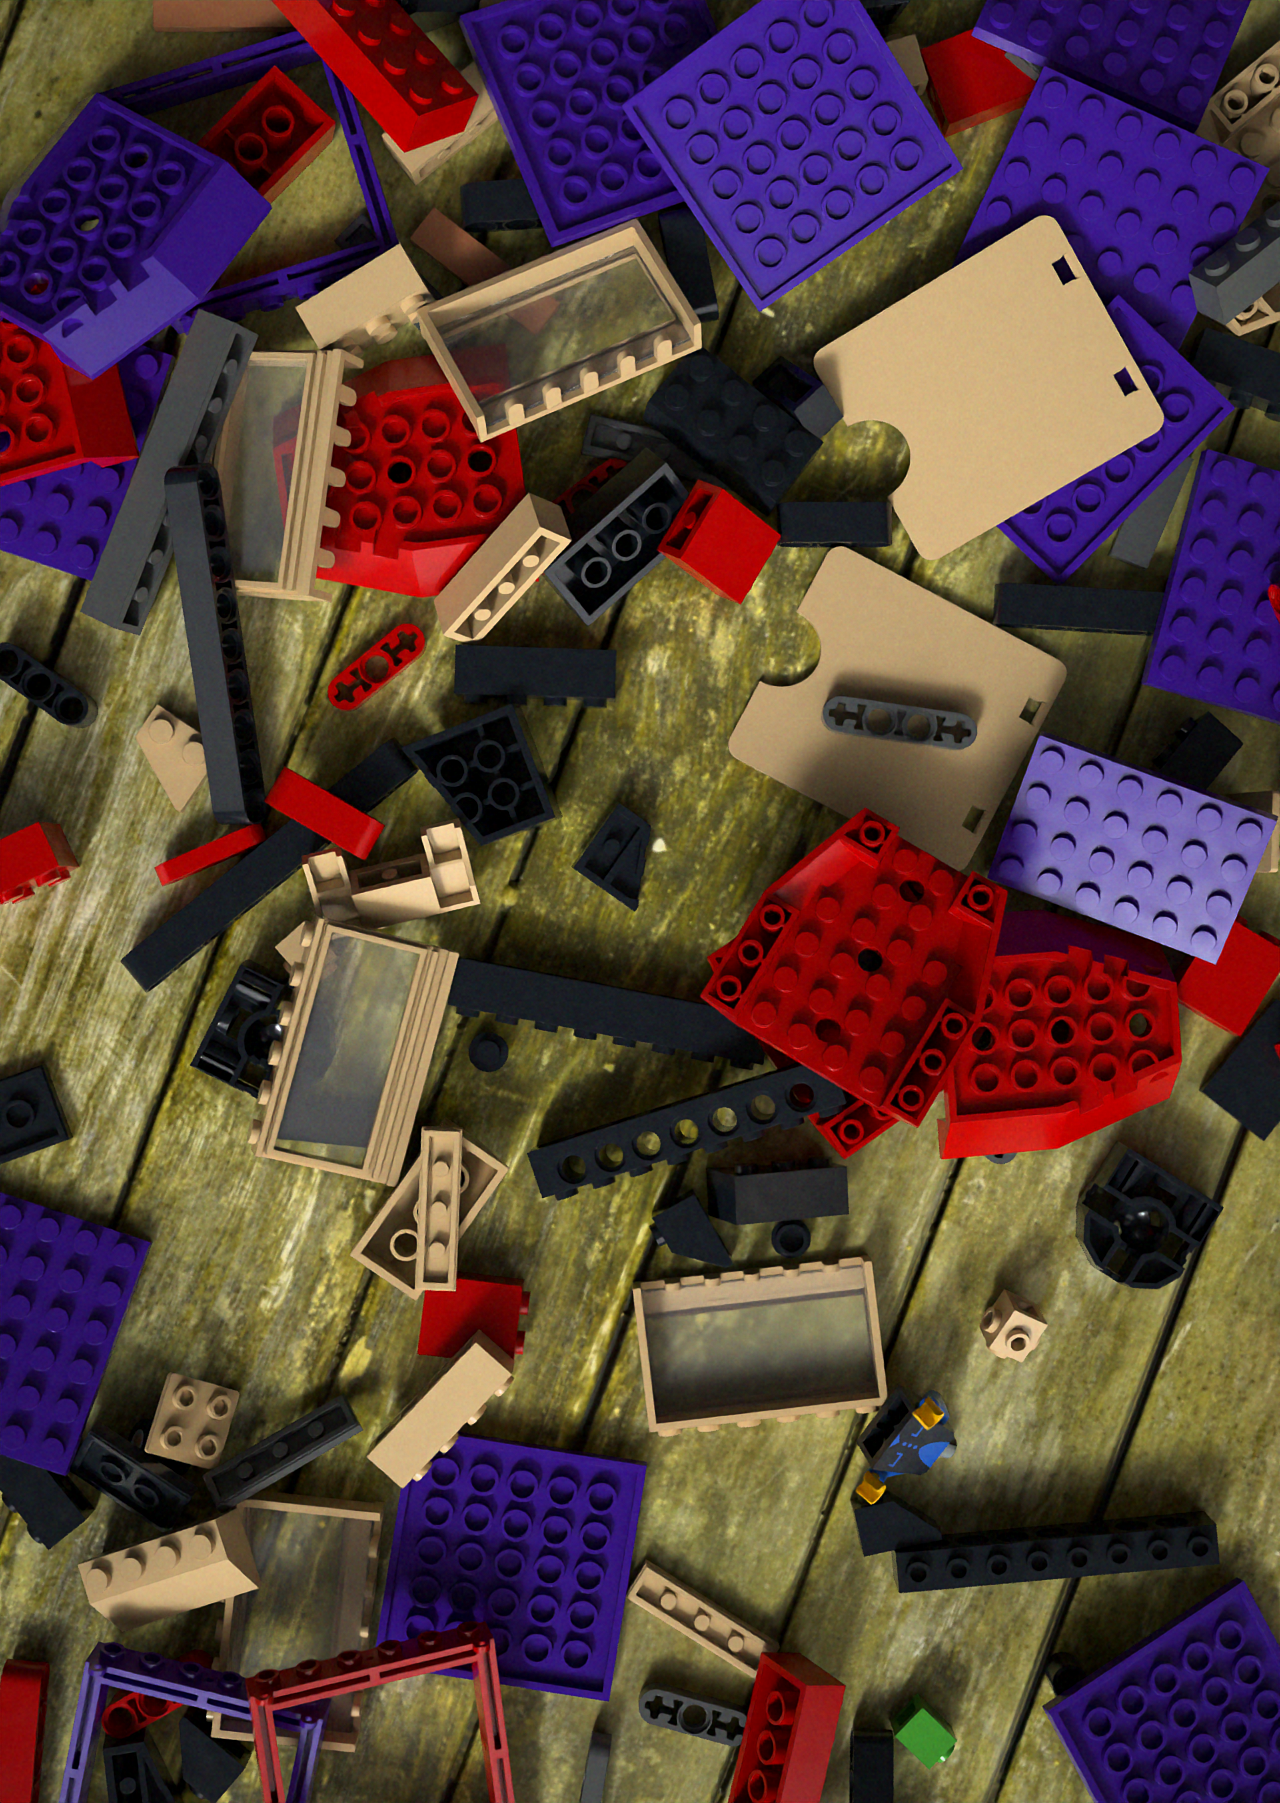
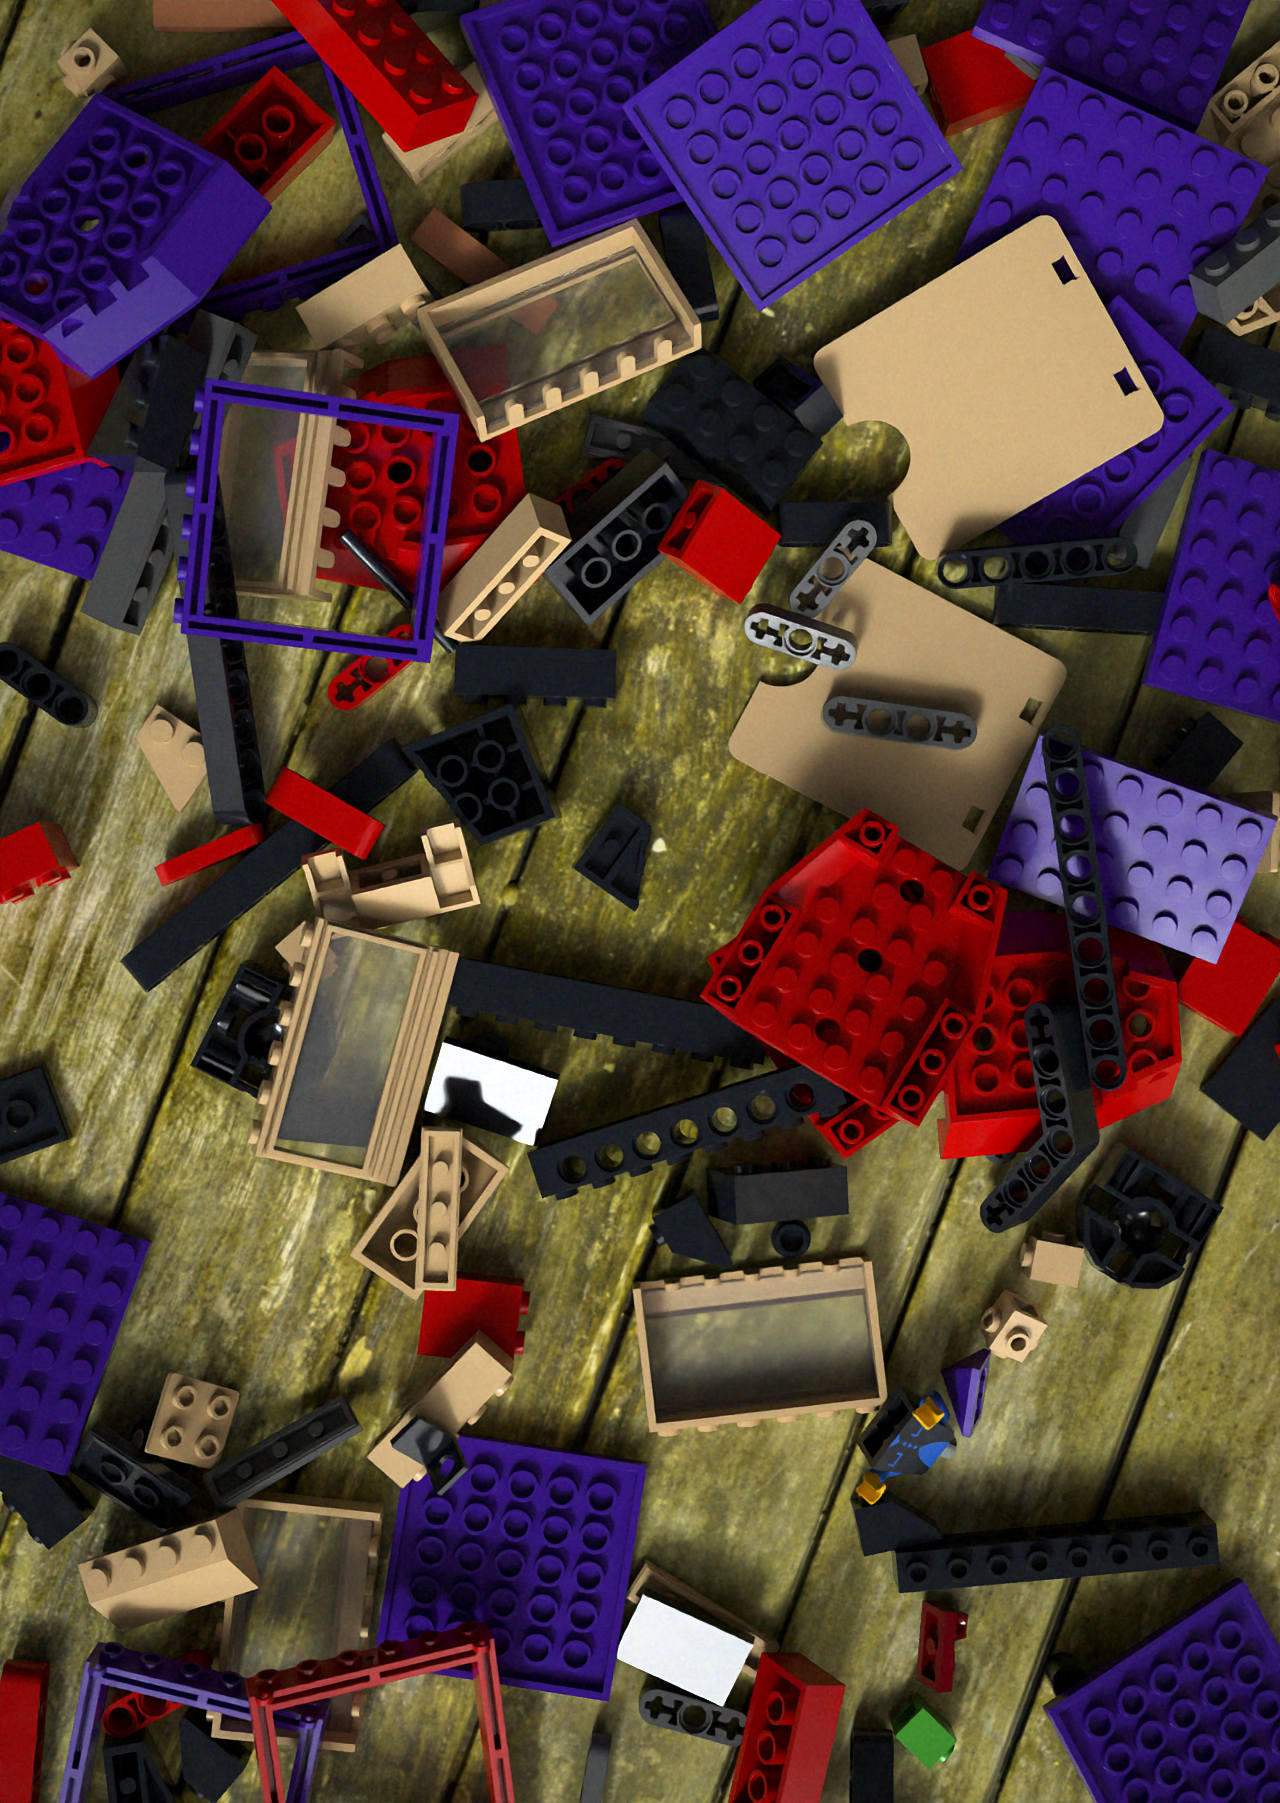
none -> tan brick [56,28,128,99]
none -> black wedge [86,335,207,473]
none -> dark purple window [173,378,460,663]
none -> black bar [338,528,460,654]
none -> black bracket [390,1414,468,1496]
none -> tile [423,1036,560,1147]
none -> tile [616,1587,755,1707]
none -> dark grey beam [744,603,858,670]
none -> dark grey beam [788,516,877,618]
none -> dark red hinge [916,1600,968,1693]
none -> black beam [935,535,1138,589]
none -> dark purple slope [941,1348,991,1438]
none -> black beam [980,995,1100,1233]
none -> tan brick [1019,1230,1085,1288]
none -> black beam [1042,724,1127,1091]

